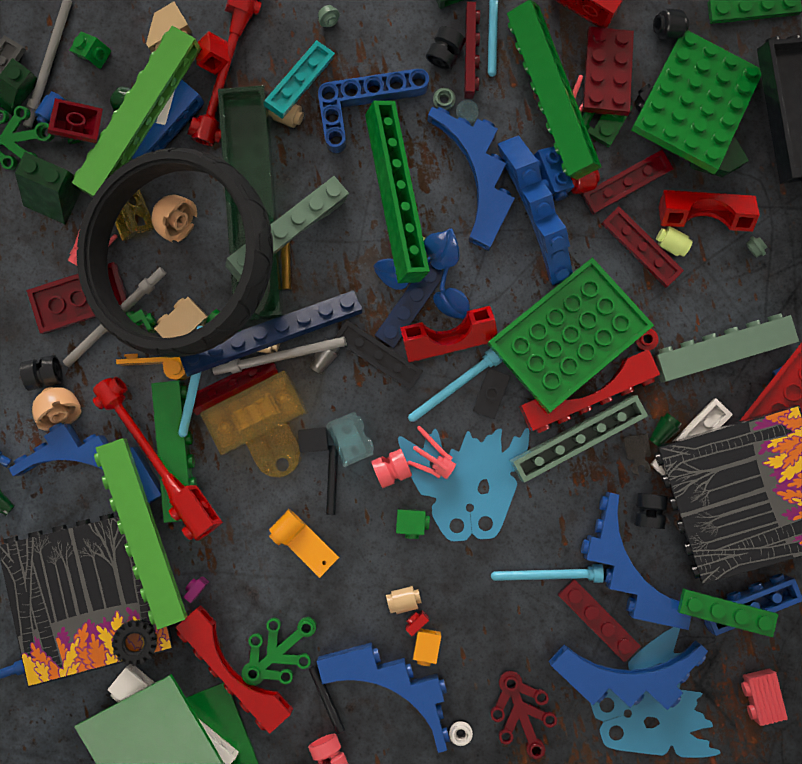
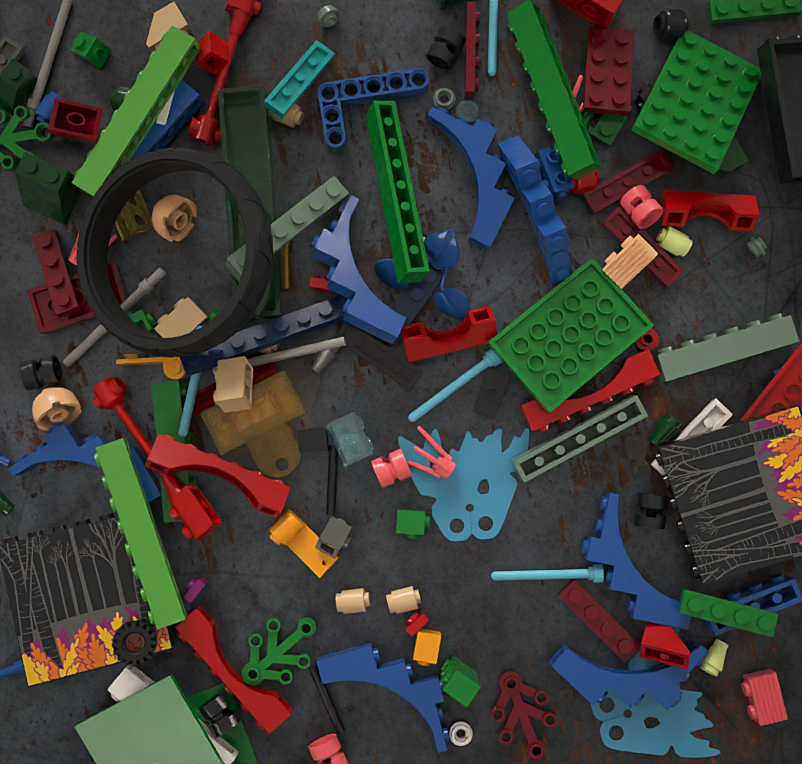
none -> dark red plate [33,229,81,318]
none -> red arch [144,434,290,518]
none -> black wheel [197,692,241,738]
none -> tan brick [213,356,253,413]
none -> red plate [309,275,334,293]
none -> blue arch [310,195,406,344]
none -> dark grey brick [315,516,352,558]
none -> tan brick [336,588,371,614]
none -> green brick [439,655,481,707]
none -> light nougat brick [602,234,658,289]
none -> coral wheel [620,185,664,229]
none -> red slope [640,621,690,670]
none -> yellowish green cone [699,639,729,677]

